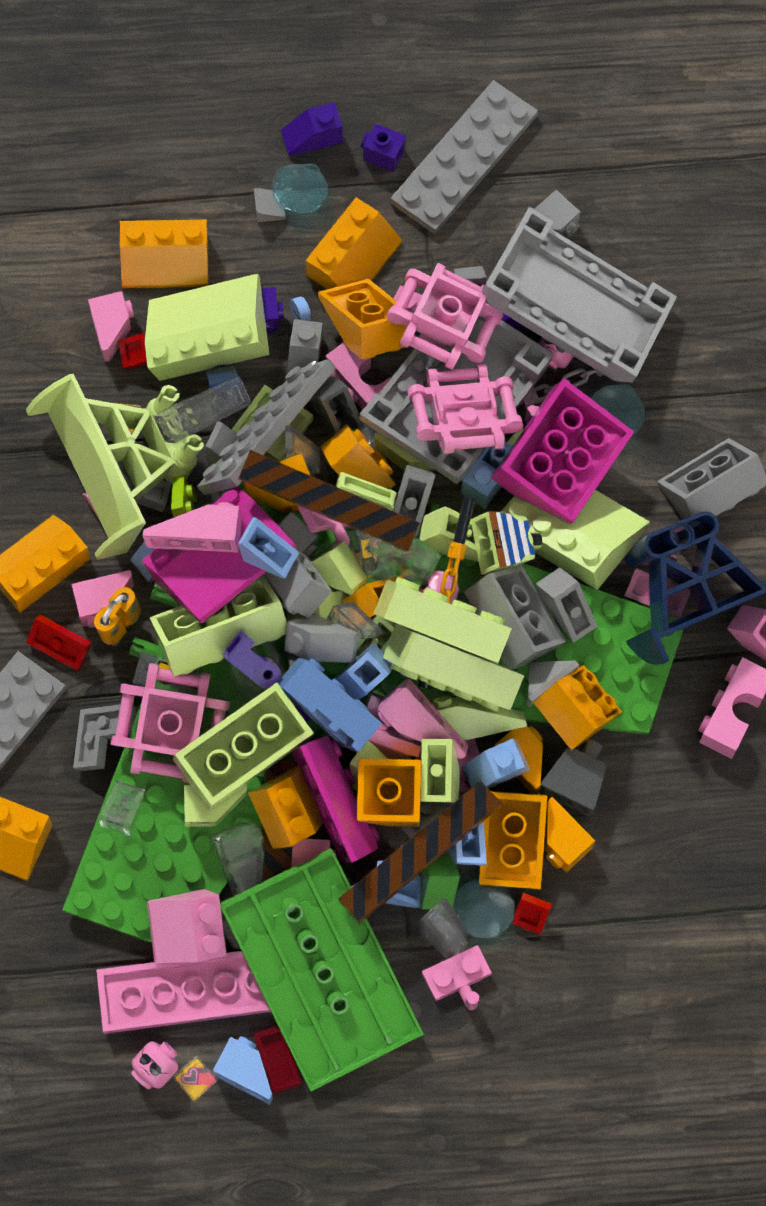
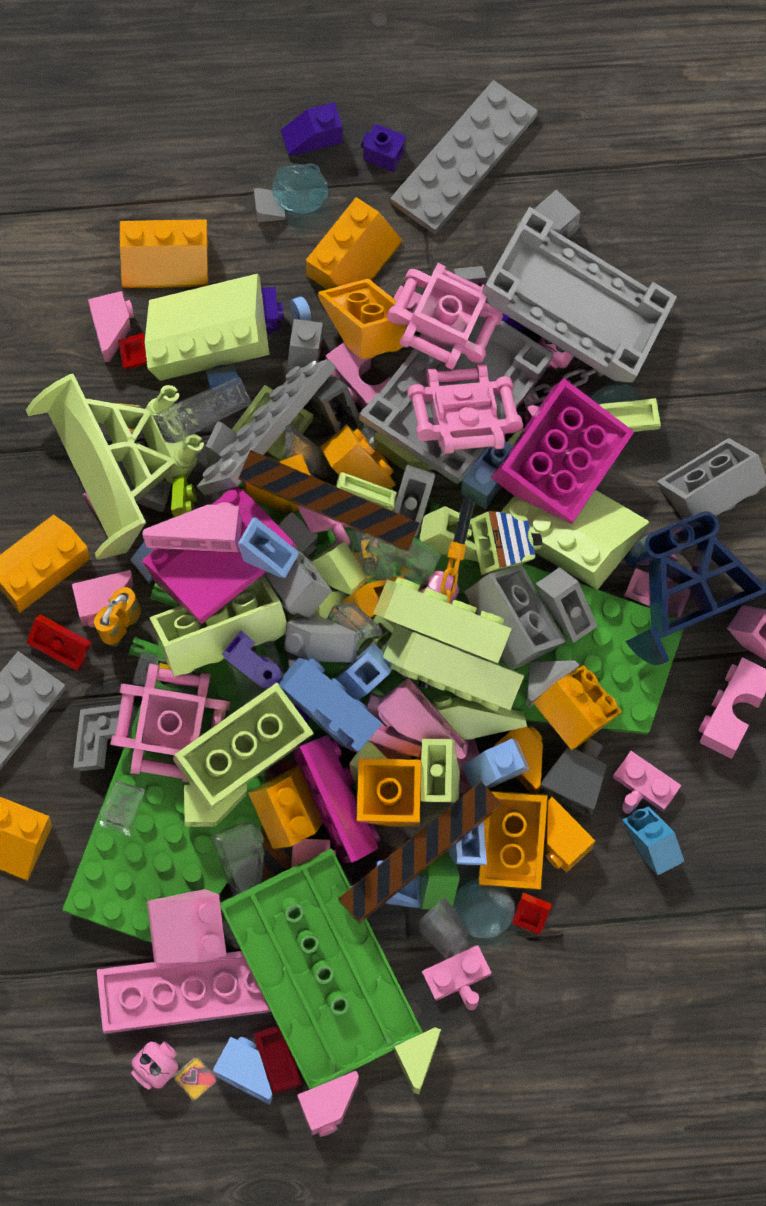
none -> bright pink slope [297,1071,359,1137]
none -> yellowish green slope [394,1028,441,1094]
none -> yellowish green tile [599,398,661,432]
none -> bright pink plate [613,751,681,814]
none -> dark azure slope [622,806,685,875]

